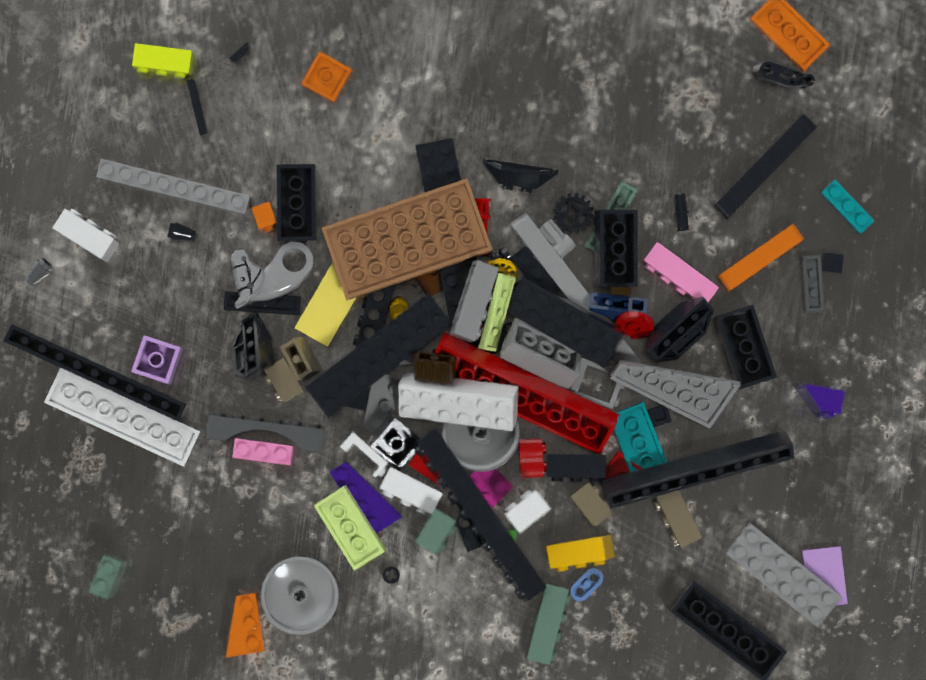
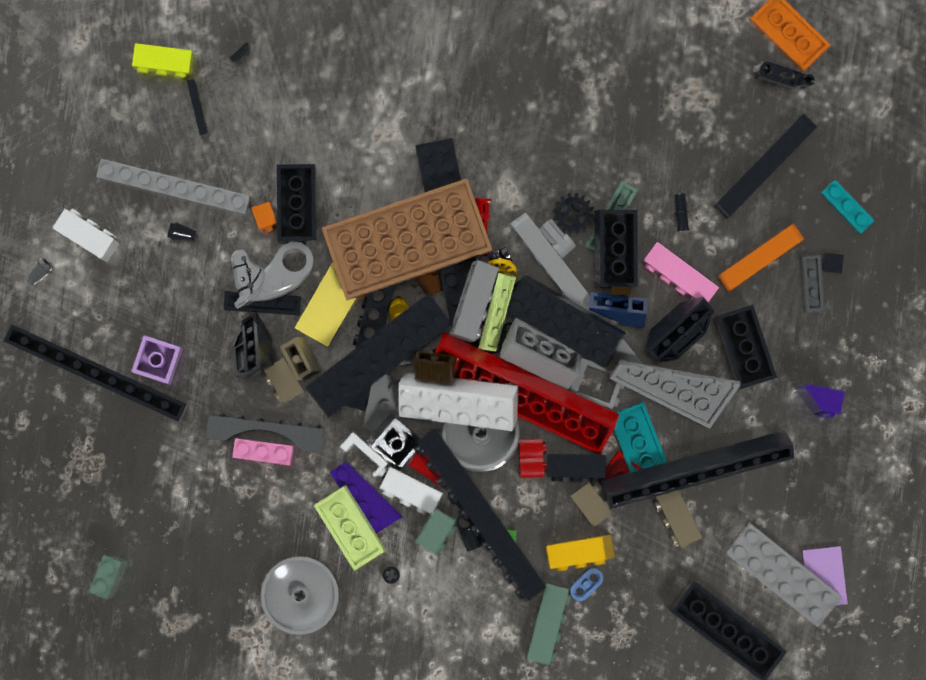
white plate [44,368,201,467] -> none
orange wedge [226,592,266,658] -> none
orange tile [301,51,353,103] -> none
dark pink plate [469,469,513,508] -> none
black wedge [482,158,559,194] -> none
white brick [504,490,551,533] -> none
black plate [511,246,561,293] -> none
red tile [615,311,654,339] -> none
black tile [647,405,672,428] -> none

